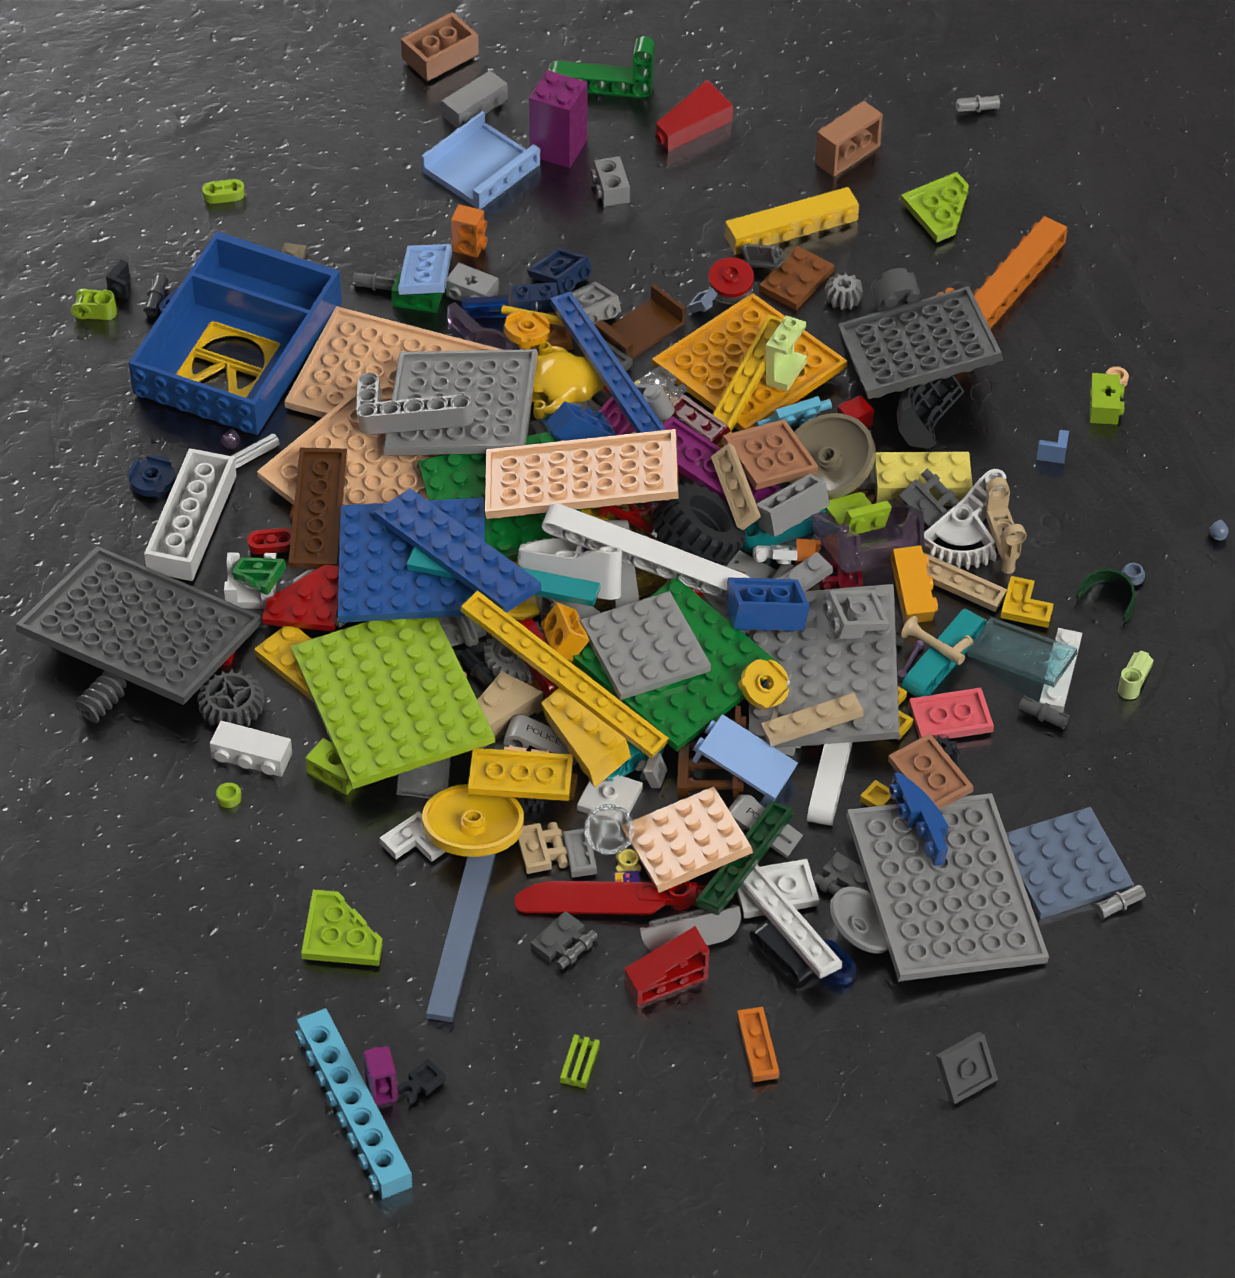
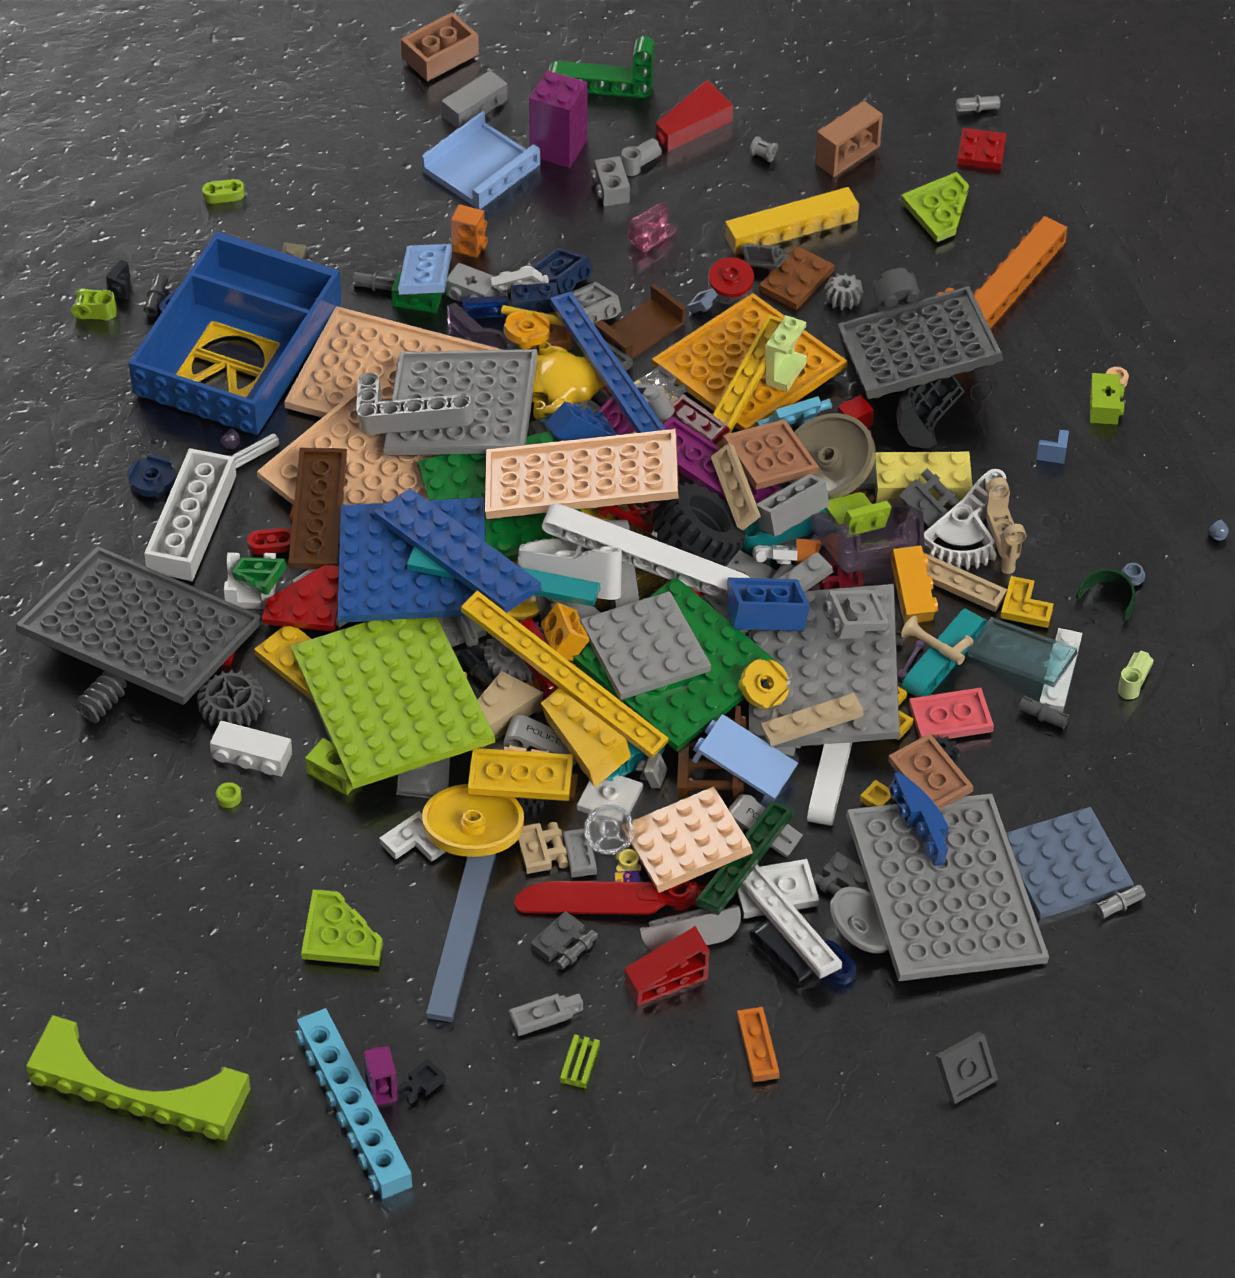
none -> lime arch [26,1015,250,1141]
none -> white plate [491,266,549,294]
none -> light grey hinge [509,994,583,1036]
none -> light grey piece [621,138,661,176]
none -> clear pink bracket [629,201,676,252]
none -> light grey bush [750,136,778,162]
none -> red plate [957,128,1006,170]

